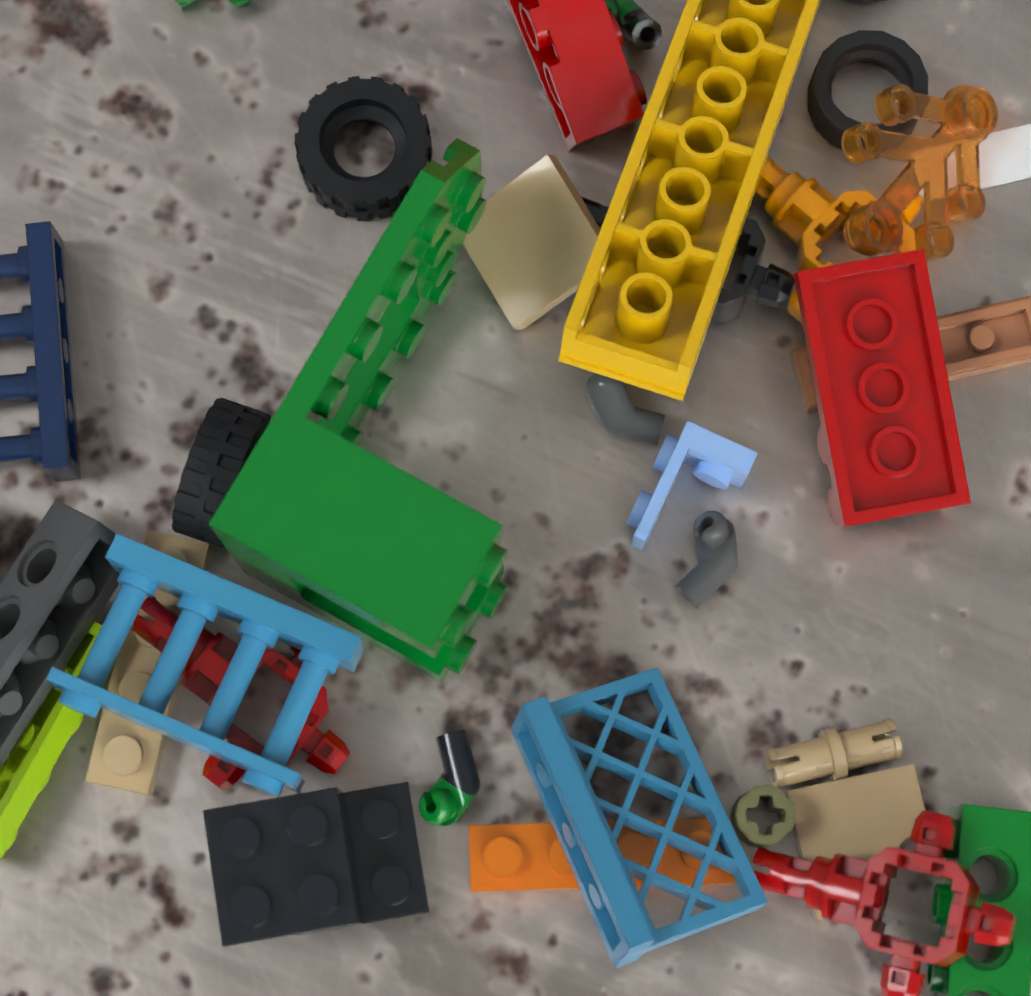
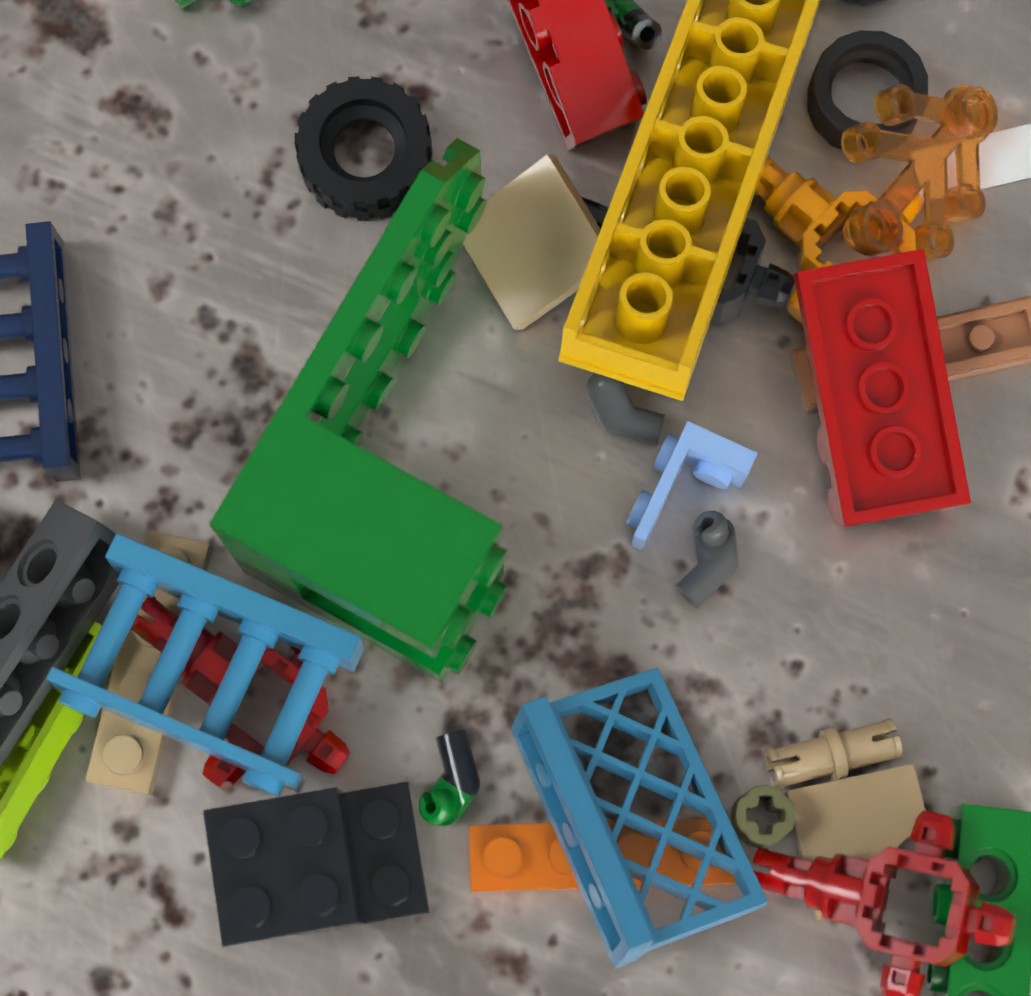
black tyre [172,397,271,548] -> none

